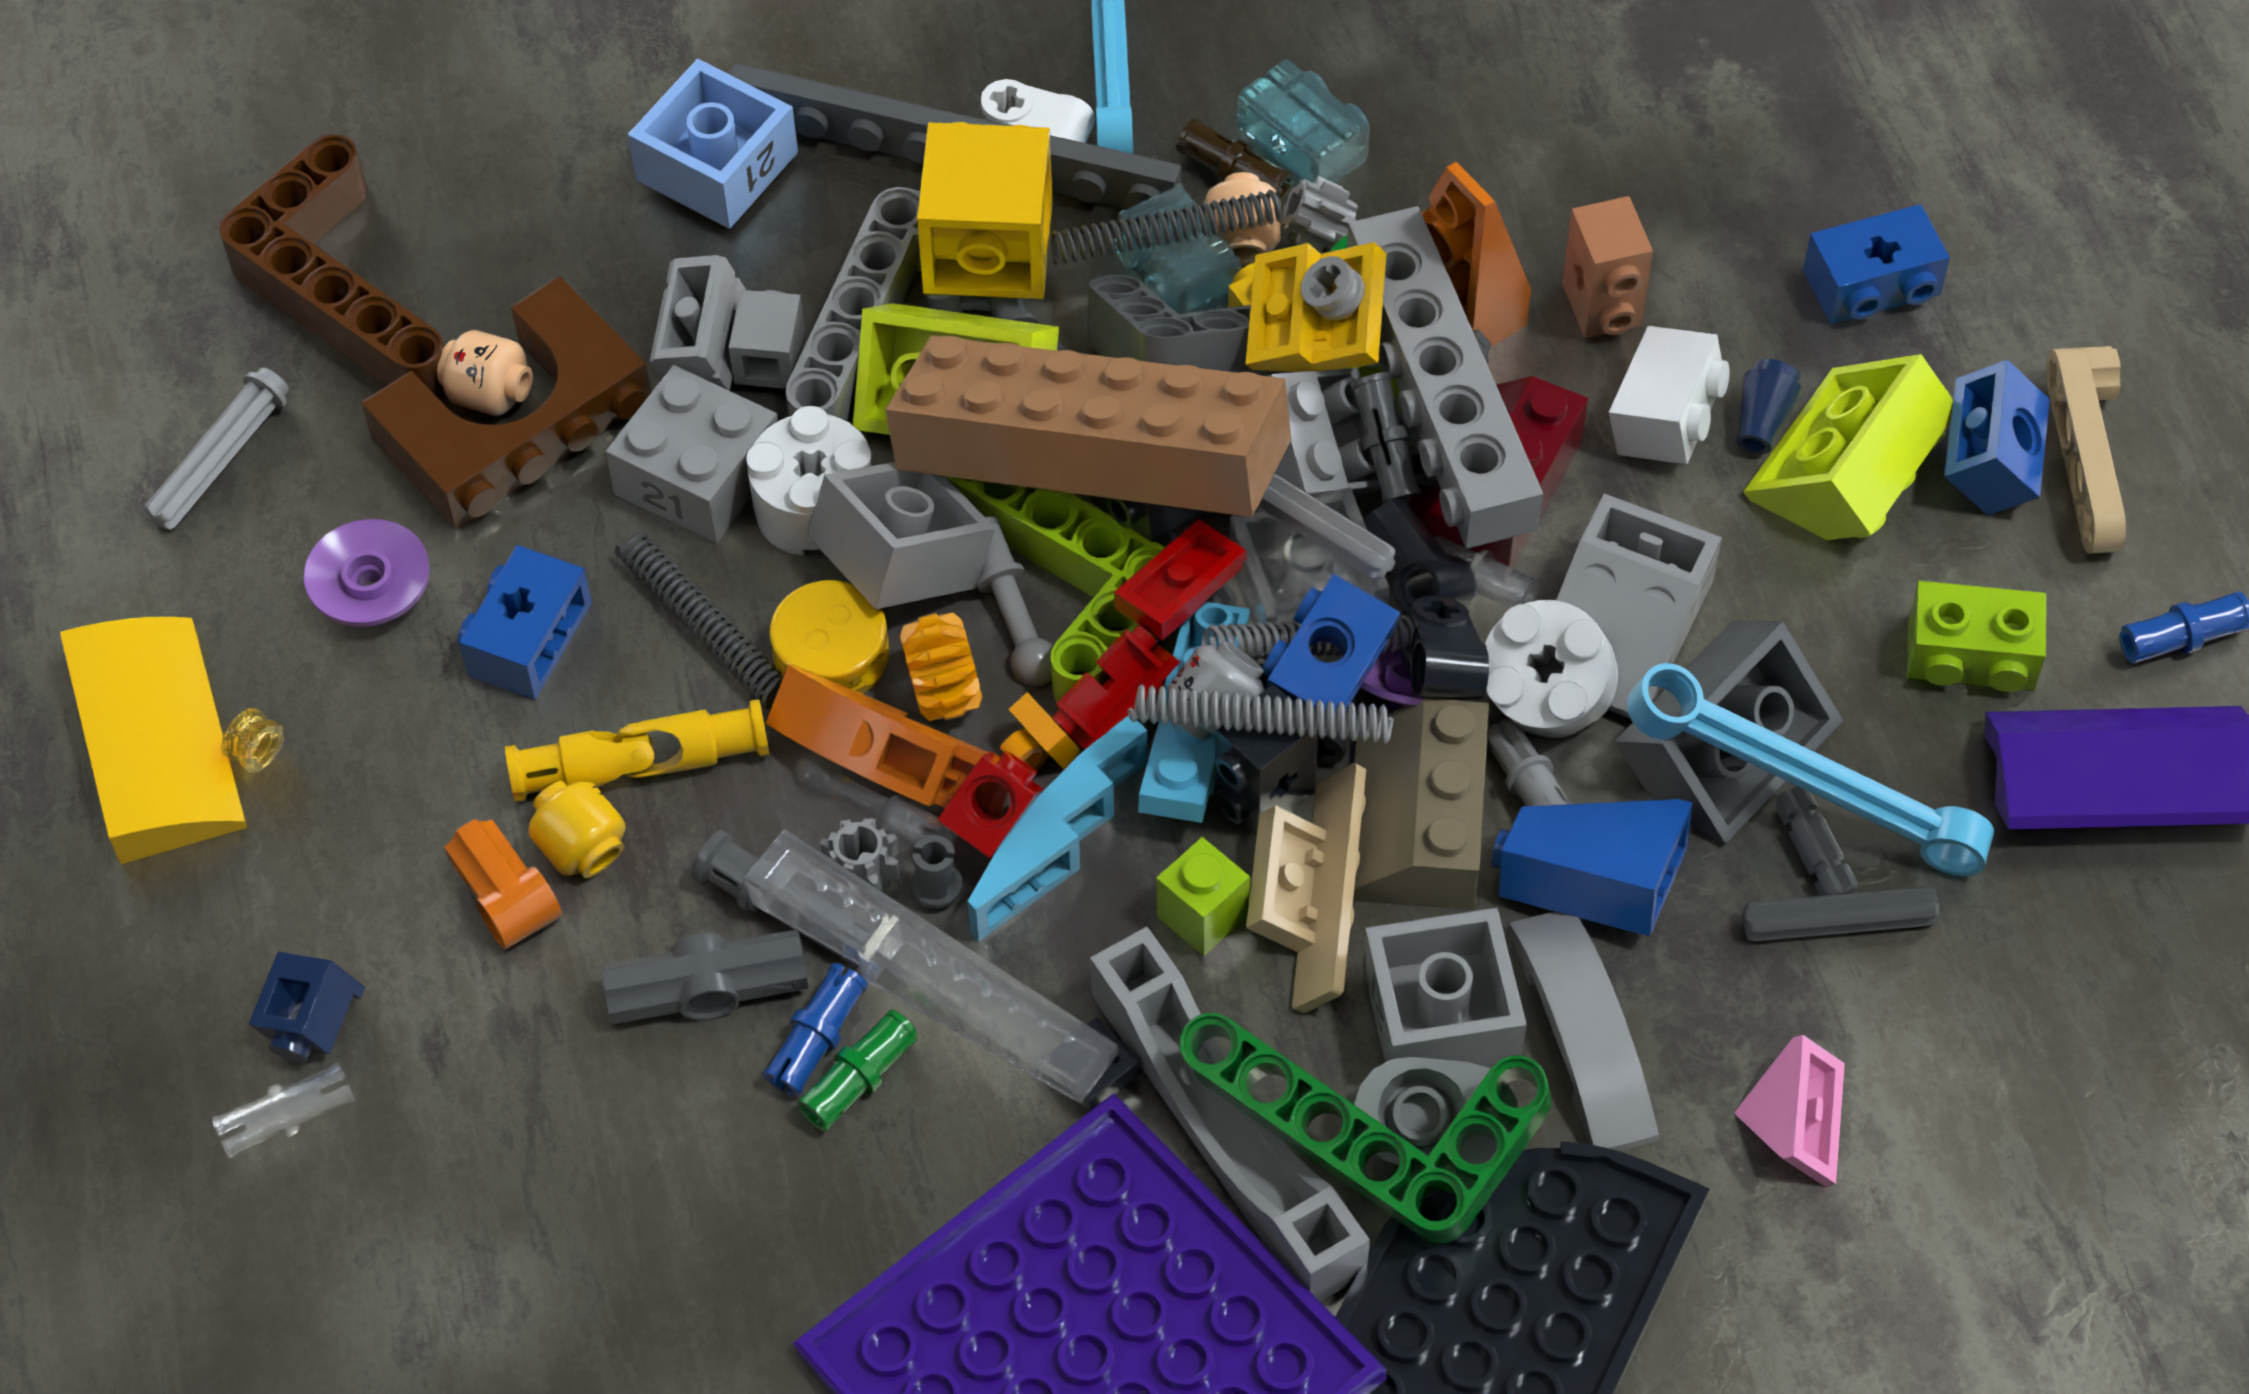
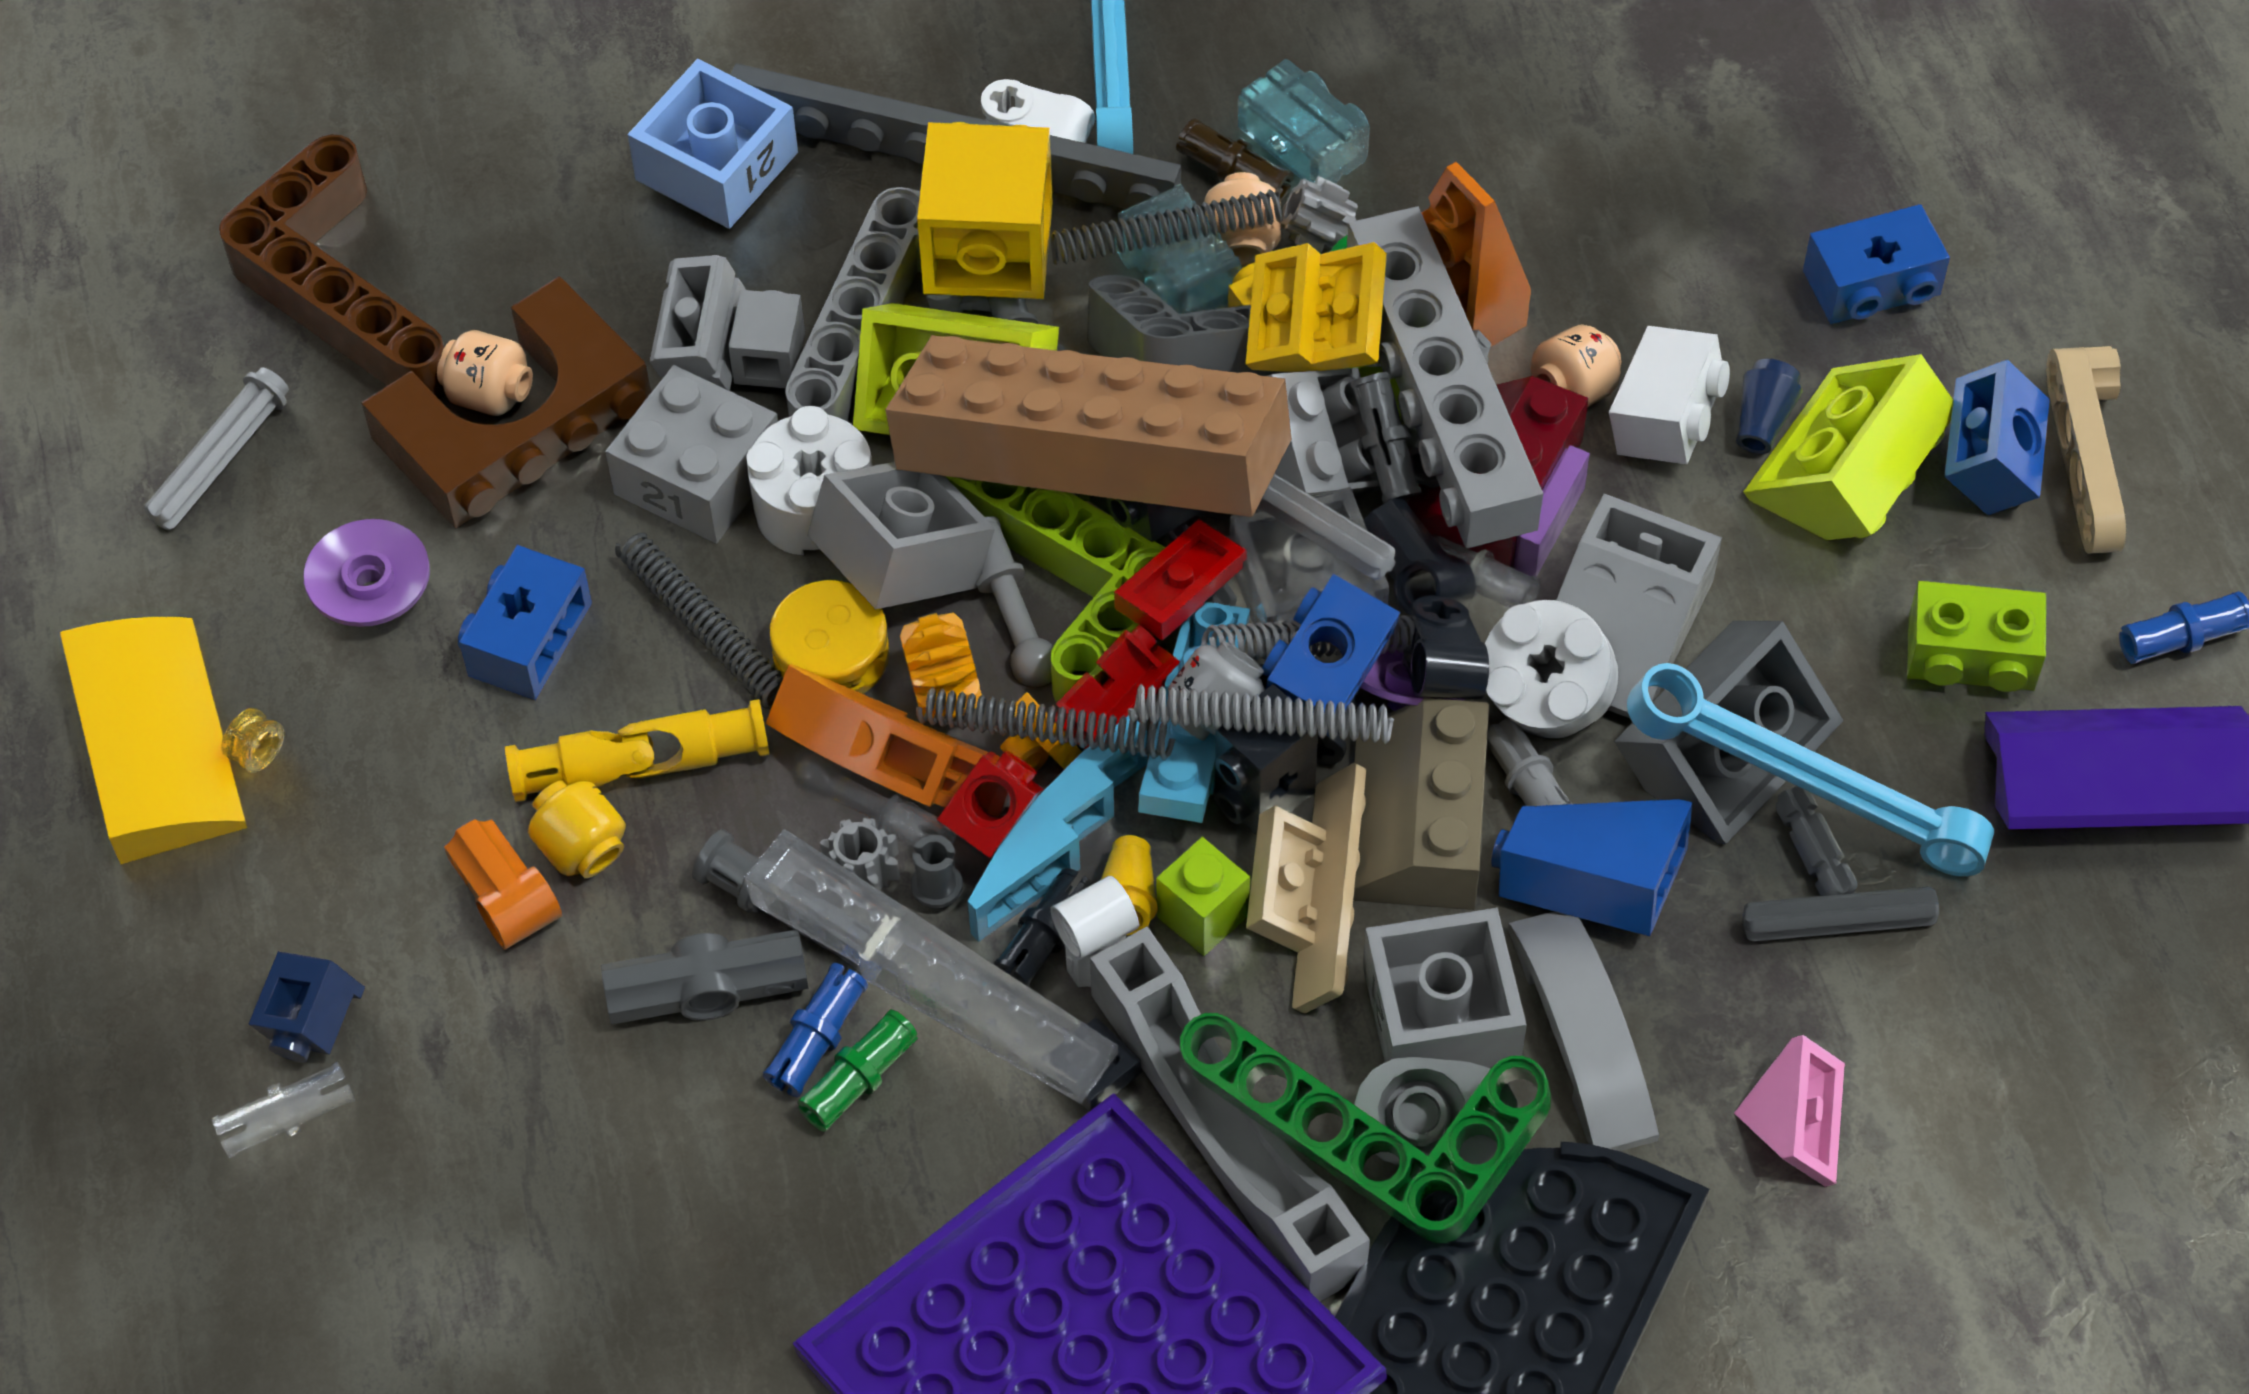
light grey bush [1301,256,1365,321] -> none
nougat brick [1562,196,1653,339] -> none
none -> dark grey piece [916,687,1176,760]
none -> black pin [991,868,1092,993]
none -> white piece [1050,876,1139,987]
none -> yellow cone [1100,835,1158,935]
none -> medium lavender tile [1514,445,1590,580]
none -> light nougat head [1530,324,1622,407]

